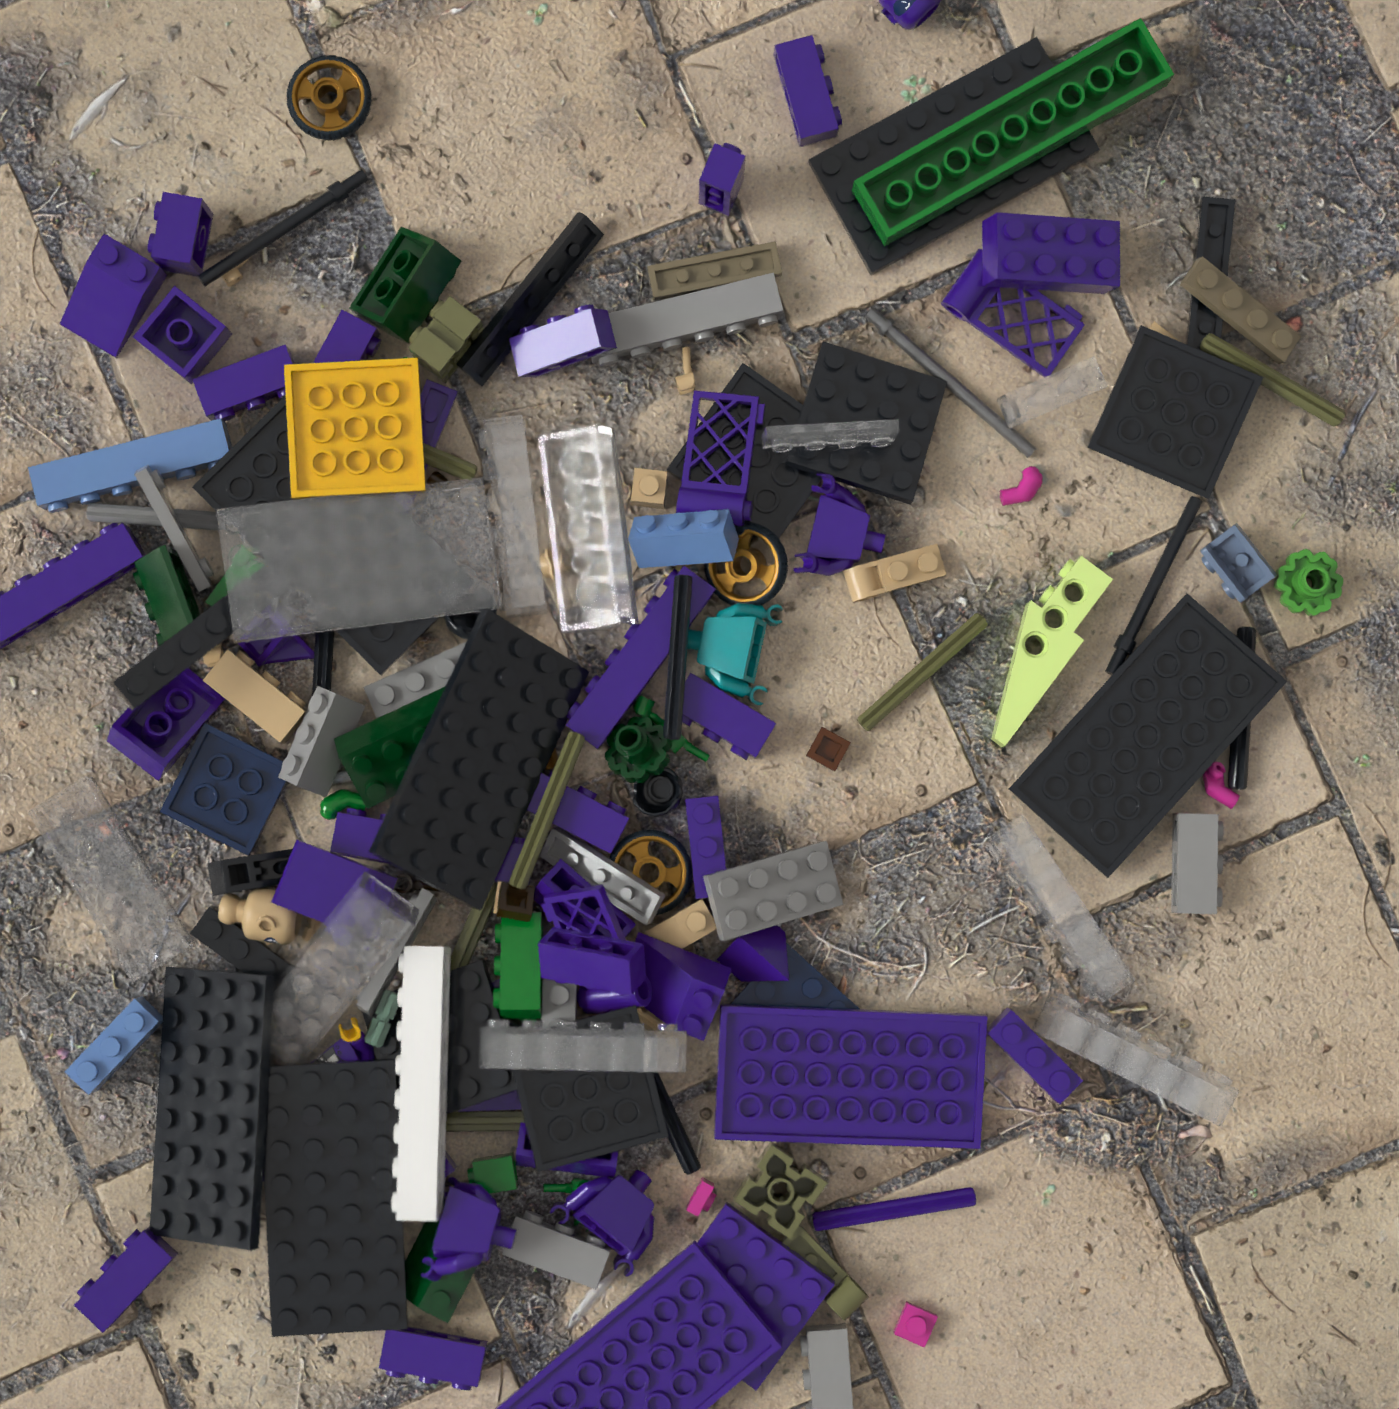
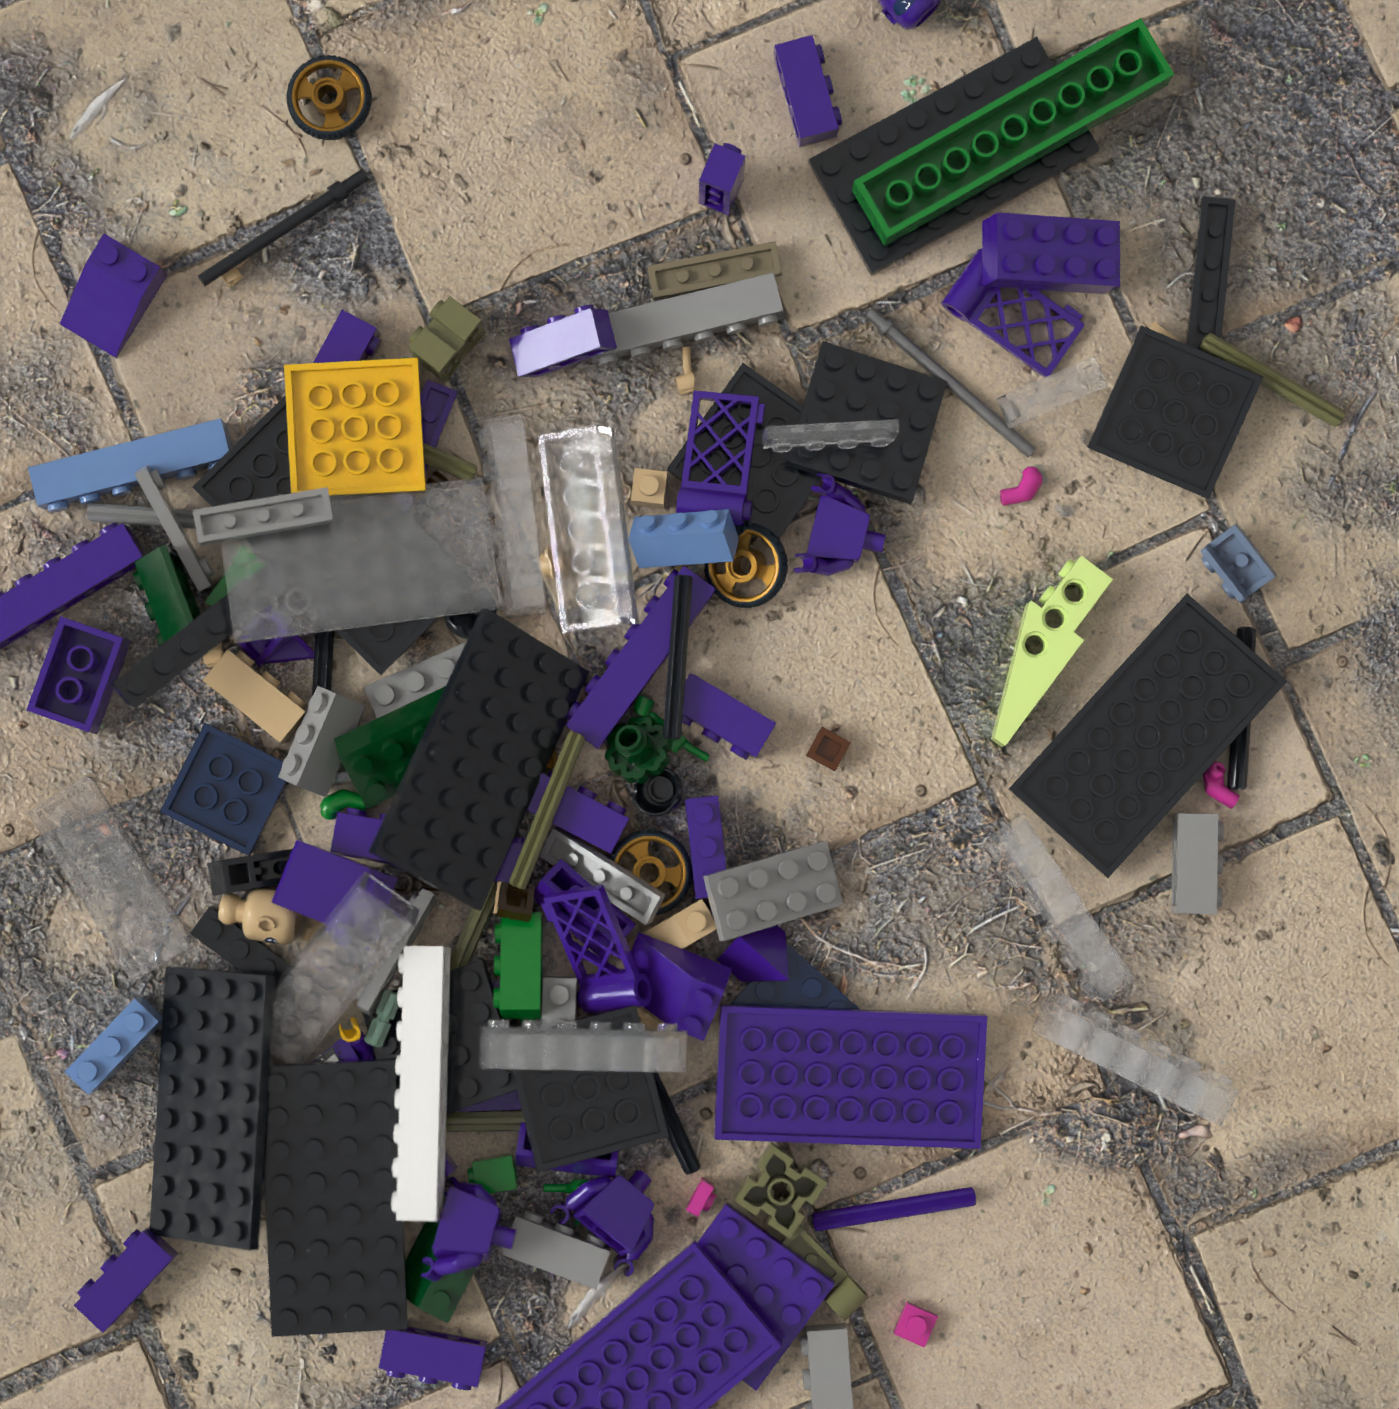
dark purple slope [106,669,225,781] -> none
dark purple brick [133,286,232,385] -> none
dark purple brick [148,192,214,277] -> none
dark purple brick [192,345,295,422] -> none
dark green slope [349,227,462,344] -> none
black plate [456,212,604,386] -> none
dark purple brick [538,927,646,995] -> none
teal torso [687,603,783,705] -> none
tan plate [843,544,947,603] -> none
olive axle [857,613,988,731] -> none
dark purple brick [987,1008,1083,1105] -> none
black bar [1105,496,1203,675] -> none
dark tan plate [1180,256,1301,364] -> none
bright green plant [1274,549,1344,616] -> none
none -> dark purple brick [26,616,131,734]
none -> light grey plate [193,487,334,545]

